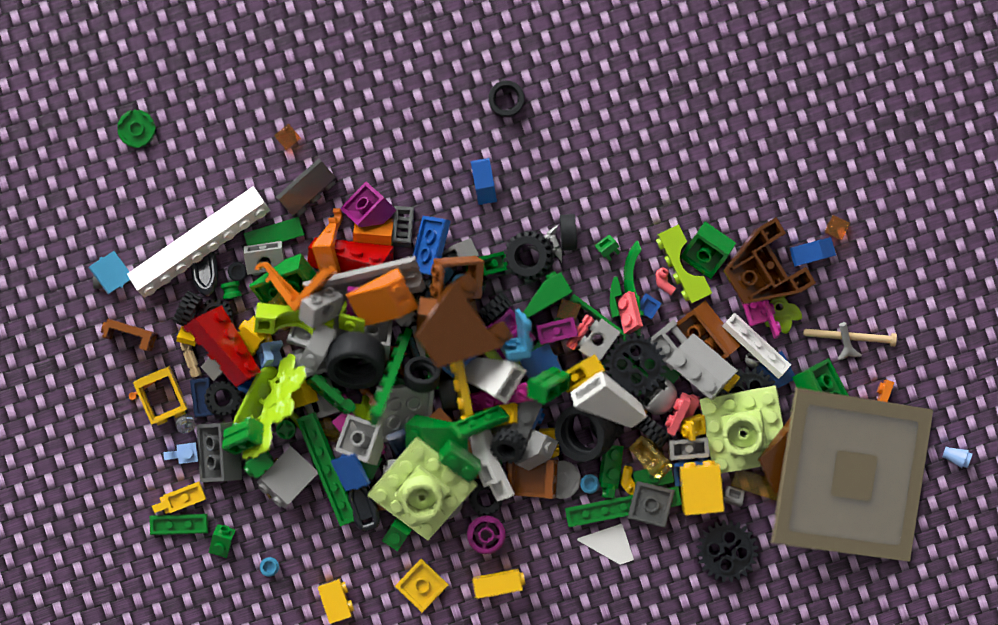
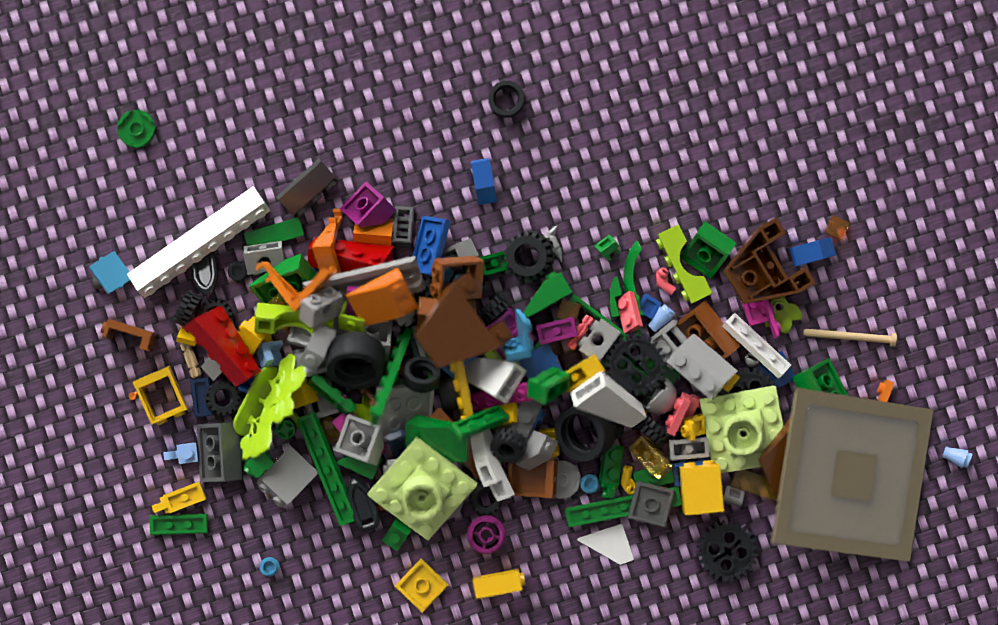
clear tile [175,414,196,433] -> none
green bracket [208,524,236,558] -> none
green wheel [220,281,242,300] -> none
green brick [222,417,264,455] -> none
clear orange tile [274,124,301,151] -> none
yellow brick [317,578,355,624] -> none
blue piece [331,453,370,491] -> none
green brick [438,439,482,483] -> none
black tyre [560,214,577,251] -> none
light grey piece [838,322,862,360] -> none
none -> light blue cone [648,304,676,332]

